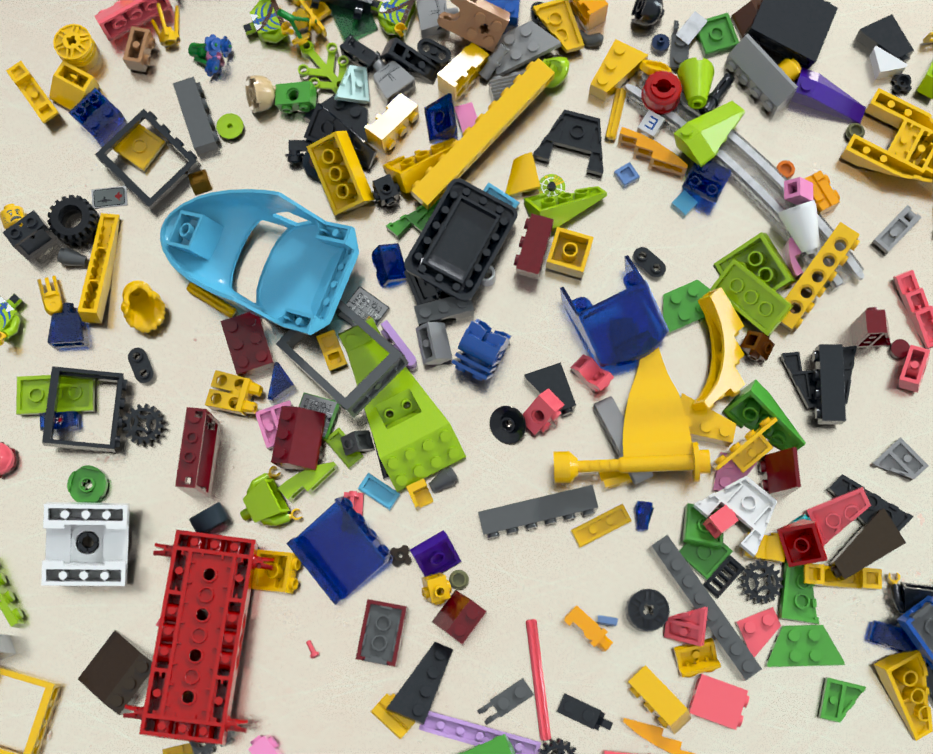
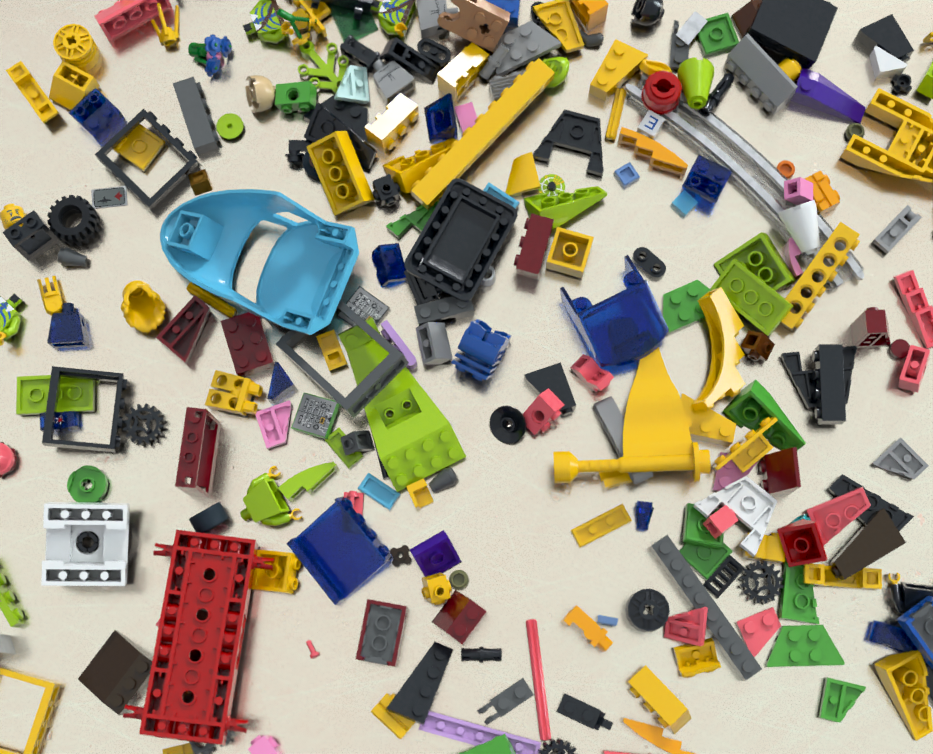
yellow slope [77,213,120,324] -> none
medium nougat brick [123,26,155,72] -> none
black plate [128,348,155,385] -> none
dark red slope [271,406,326,471] -> none
dark grey brick [478,485,598,539] -> none
dark blue tile [651,34,670,54] -> none
lime wedge [674,101,745,167] -> none
coral panel [688,674,750,730] -> none
none -> dark red wedge [156,295,211,365]
none -> black pin [461,647,502,663]

